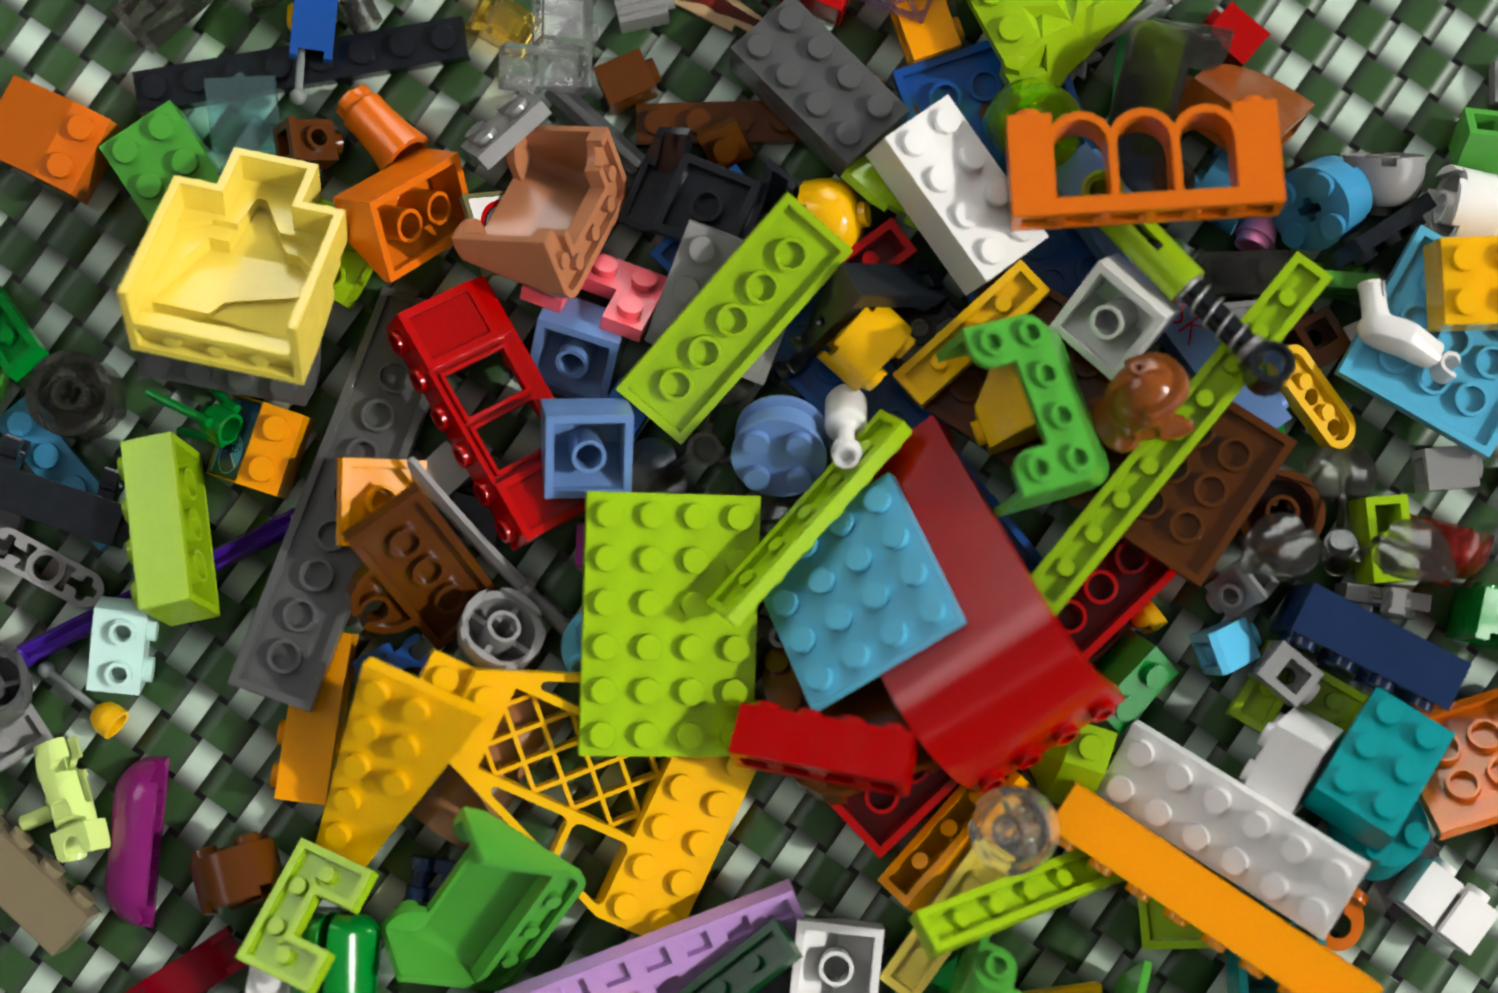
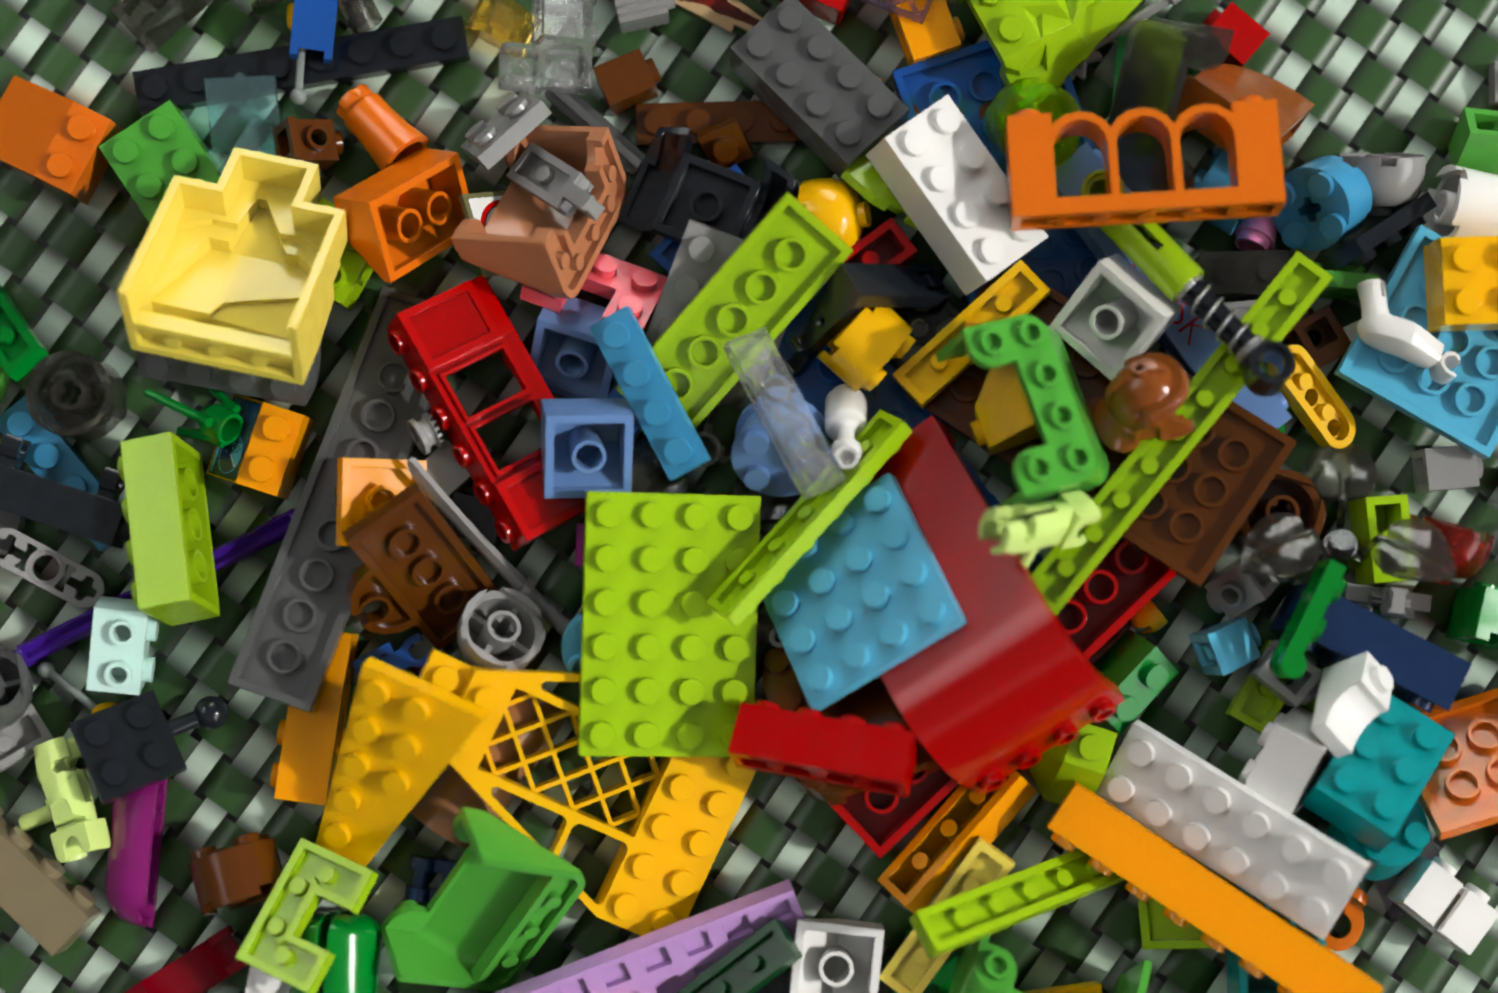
clear cylinder [968,784,1060,876] -> none
none -> black plate [69,690,229,805]
none -> light grey bush [407,411,445,455]
none -> light grey hinge [506,142,606,221]
none -> dark azure plate [589,306,711,481]
none -> clear plate [723,327,846,500]
none -> yellowish green piece [978,490,1102,569]
none -> green plate [1269,559,1347,678]
none -> white arch [1310,651,1394,758]

